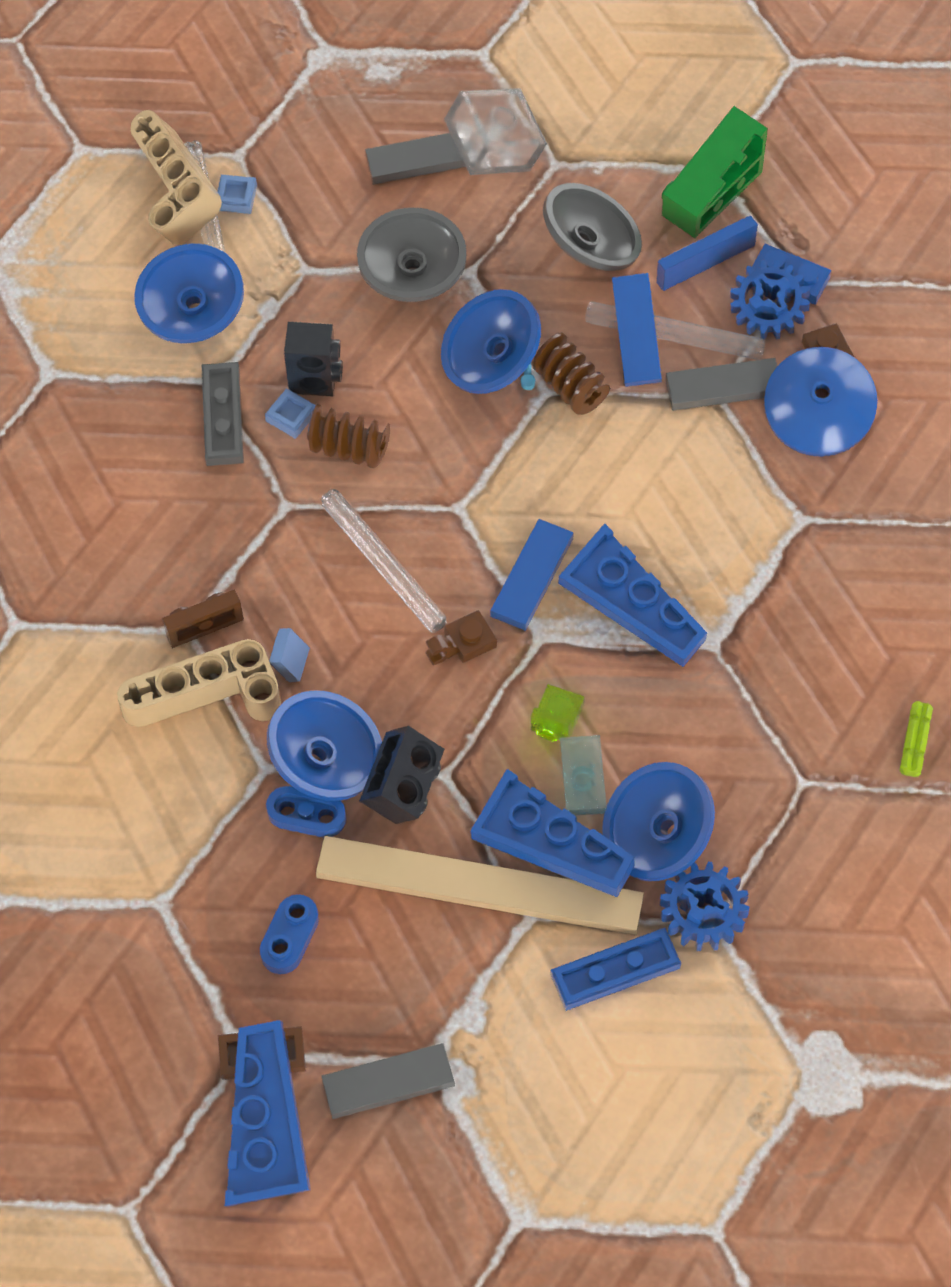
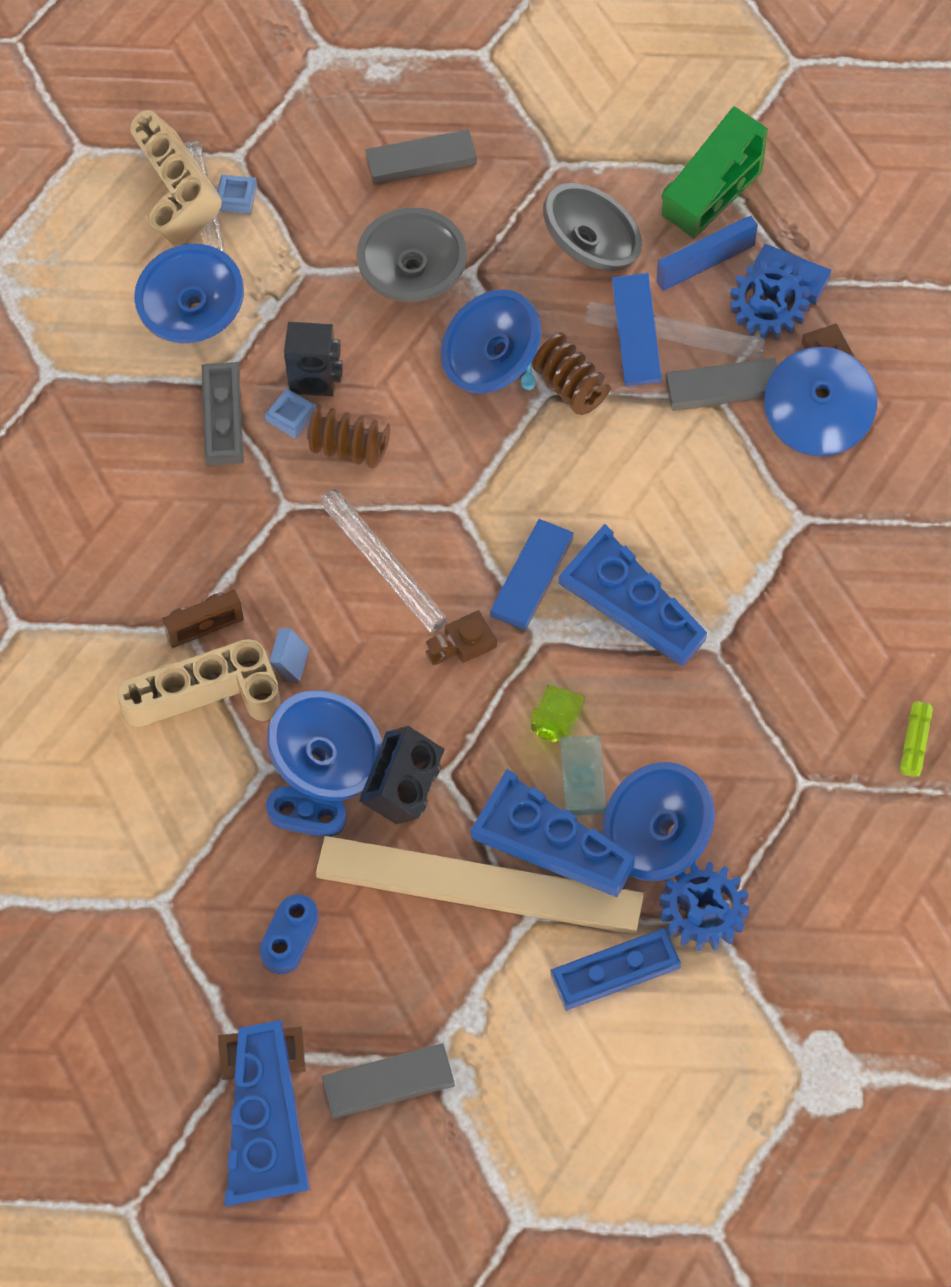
clear brick [444,88,547,175] -> none

